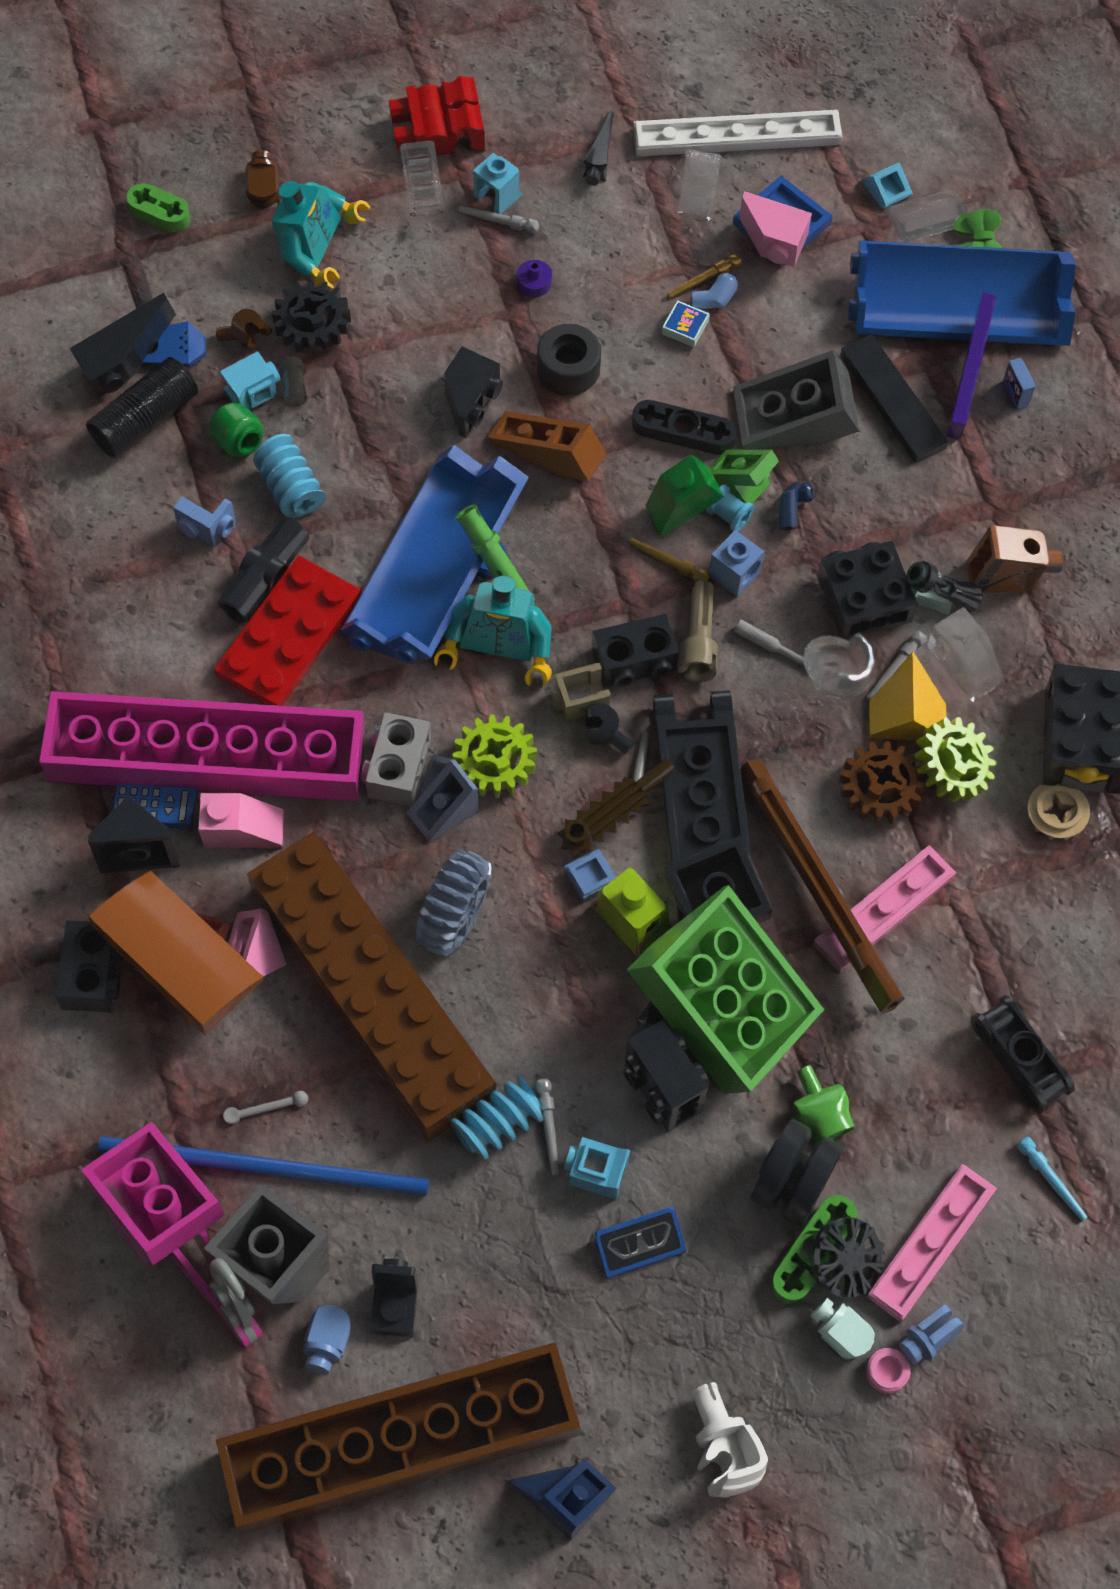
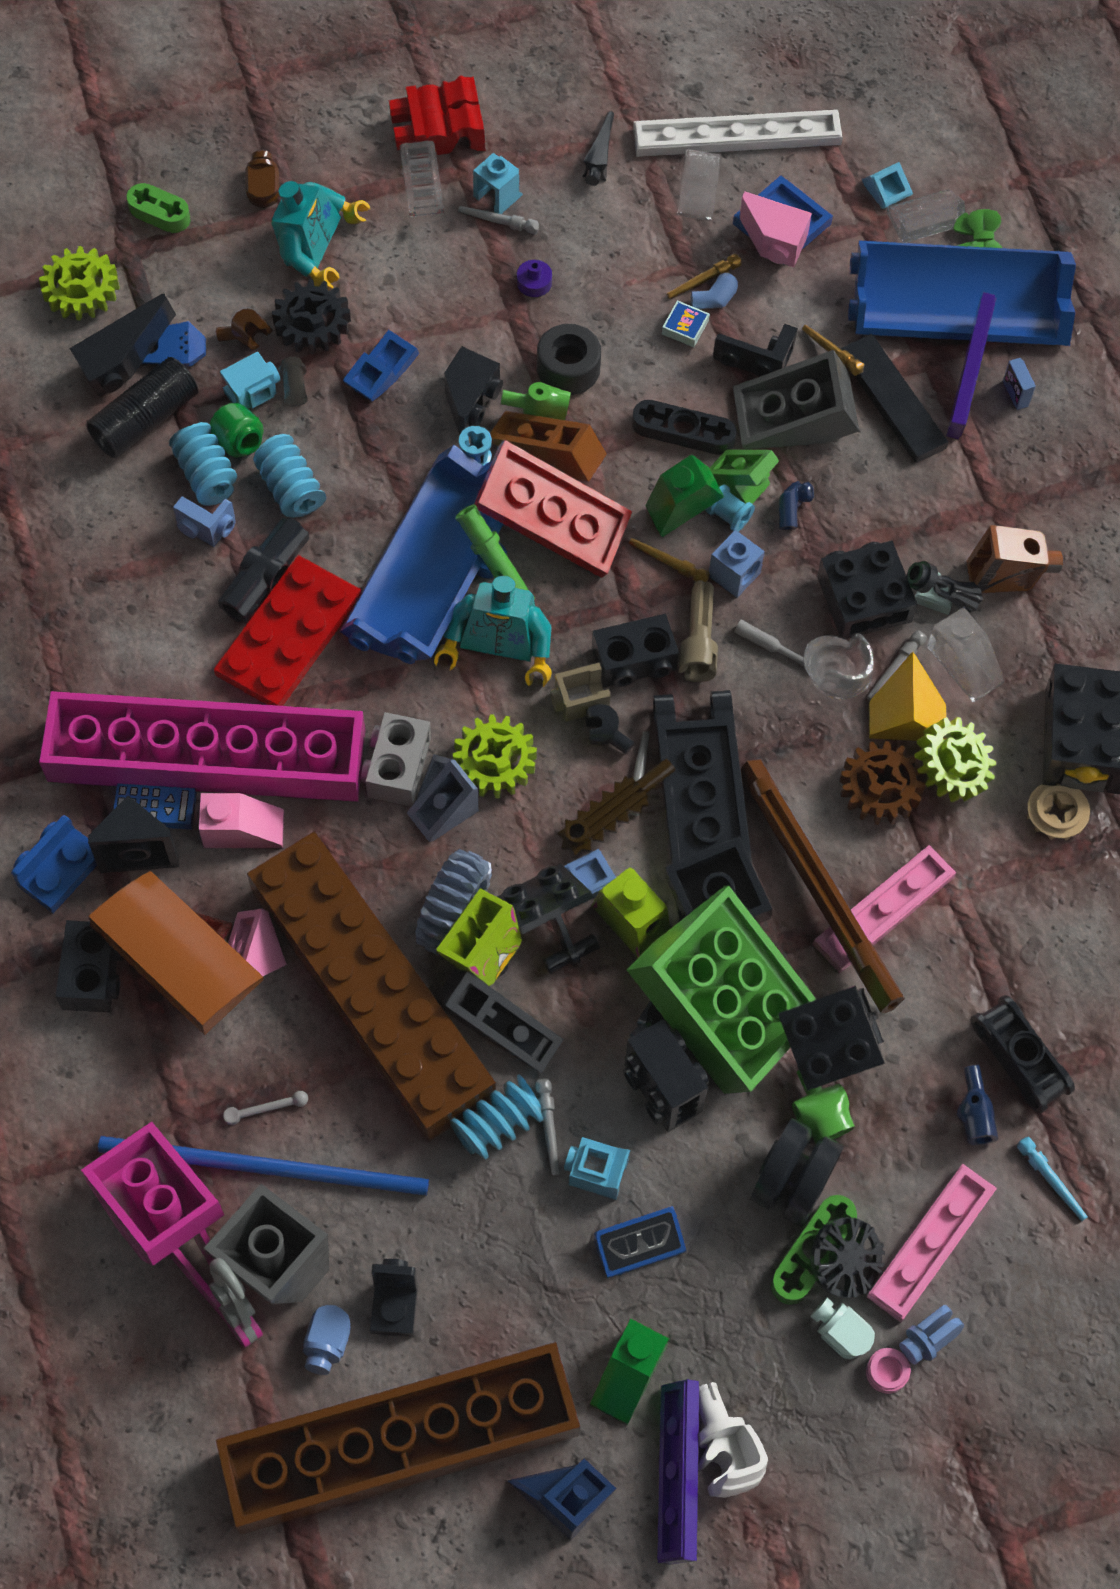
none -> blue bracket [11,815,97,914]
none -> lime gear [39,246,120,320]
none -> medium azure piece [169,422,237,506]
none -> blue slope [343,330,419,402]
none -> black slope [435,969,564,1073]
none -> lime torso [436,888,522,986]
none -> medium azure bush [459,426,492,466]
none -> plate [474,440,633,578]
none -> black plate [497,864,600,974]
none -> bright green piece [501,382,571,420]
none -> green slope [590,1318,669,1425]
none -> dark purple tile [657,1379,699,1565]
none -> black bracket [713,323,798,377]
none -> black plate [778,985,885,1091]
none -> pearl gold piece [802,325,864,376]
none -> dark blue piece [956,1065,999,1145]

